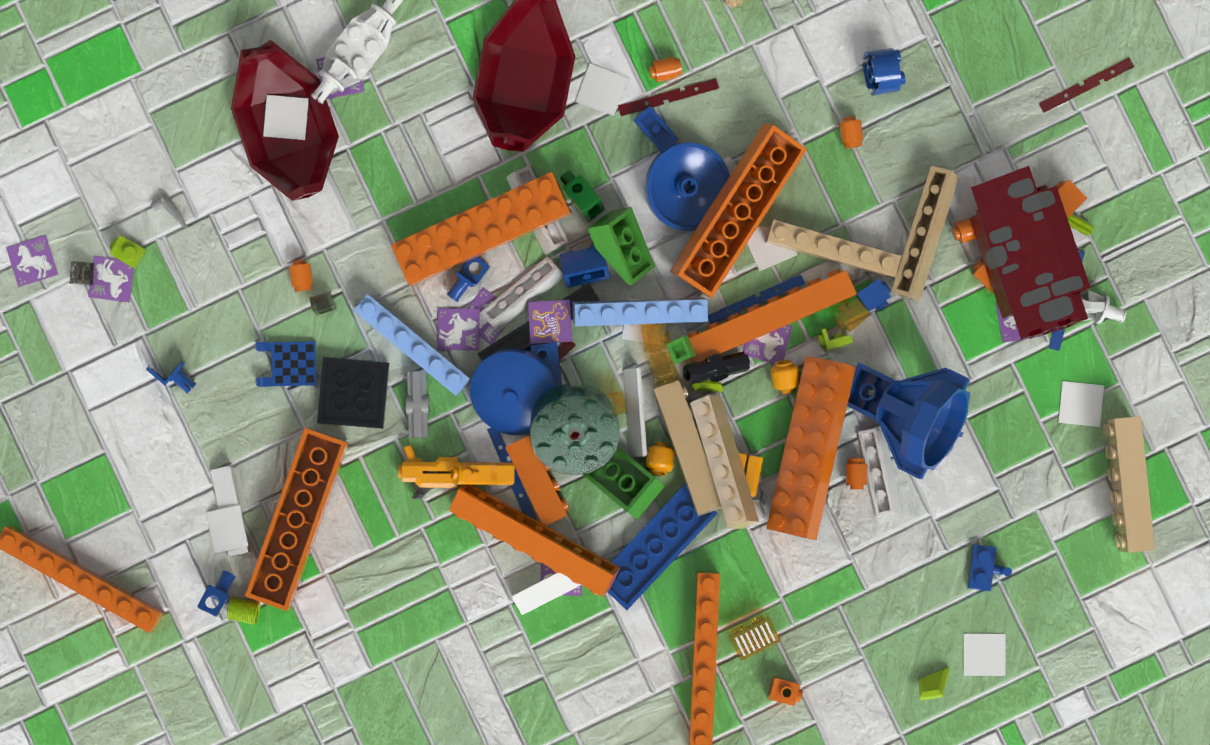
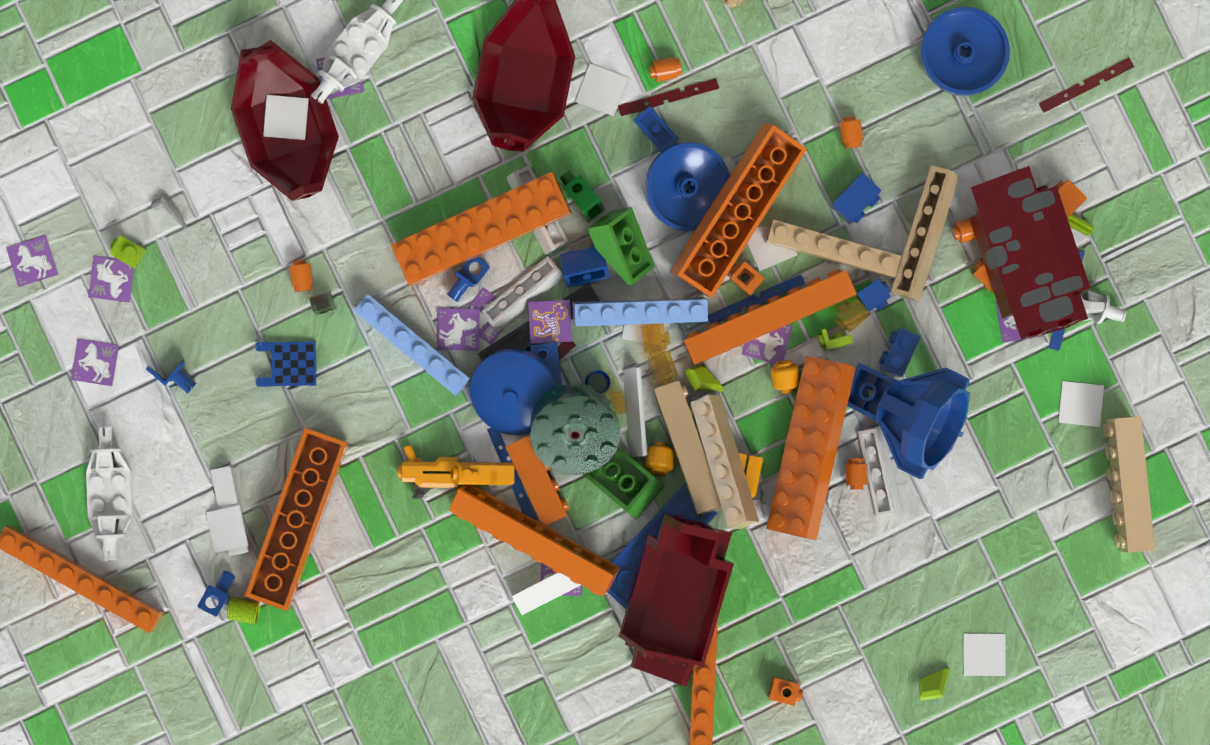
clear smoke brick [70,261,94,285] -> none
black plate [317,357,390,429] -> none
light grey piece [406,371,430,438] -> none
bright green plate [666,335,696,365] -> none
black piece [683,351,750,385] -> none
clear yellow brick [729,615,781,661] -> none
blue brick [863,48,906,96] -> none
blue plate [968,544,1012,591] -> none
none -> medium lavender sticker [71,339,119,386]
none -> white plate [86,427,134,561]
none -> clear blue piece [585,370,611,395]
none -> dark red panel [618,514,734,686]
none -> orange brick [729,261,765,296]
none -> blue brick [830,172,882,225]
none -> blue brick [879,328,920,378]
none -> blue dish [920,7,1010,96]

